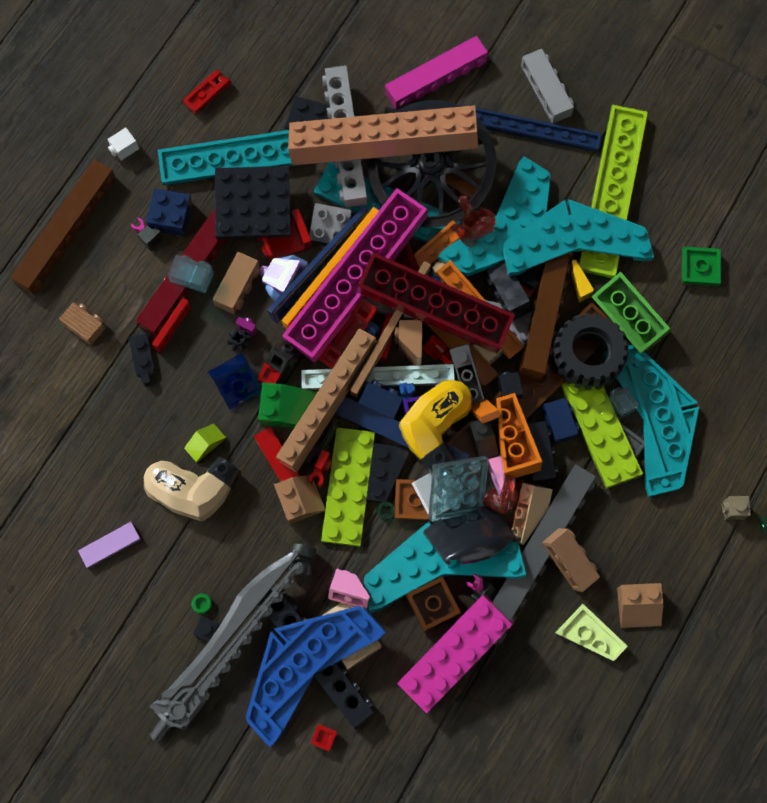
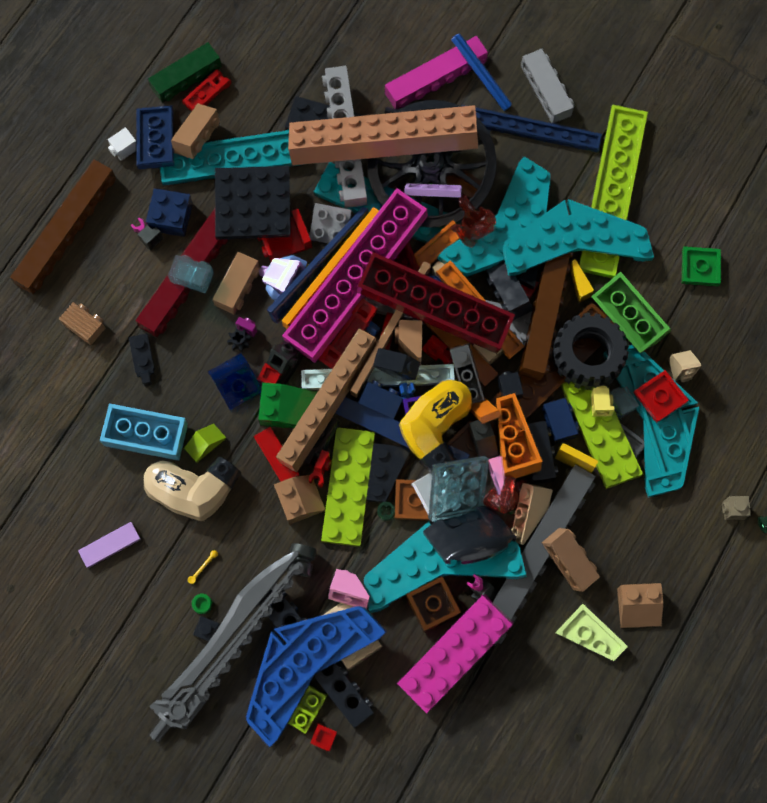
red tile [152,298,191,353] -> none
none -> medium azure brick [100,403,188,461]
none -> dark blue tile [136,105,174,169]
none -> dark green brick [148,42,222,103]
none -> medium nougat brick [171,104,220,159]
none -> yellow hinge [188,550,218,584]
none -> lime slope [288,685,328,734]
none -> black slope [373,348,421,381]
none -> lavender tile [404,183,462,197]
none -> blue axle [452,34,512,110]
none -> yellow tile [555,443,598,473]
none -> light yellow brick [591,386,614,417]
none -> red plate [633,370,689,423]
none -> tan slope [668,350,701,382]

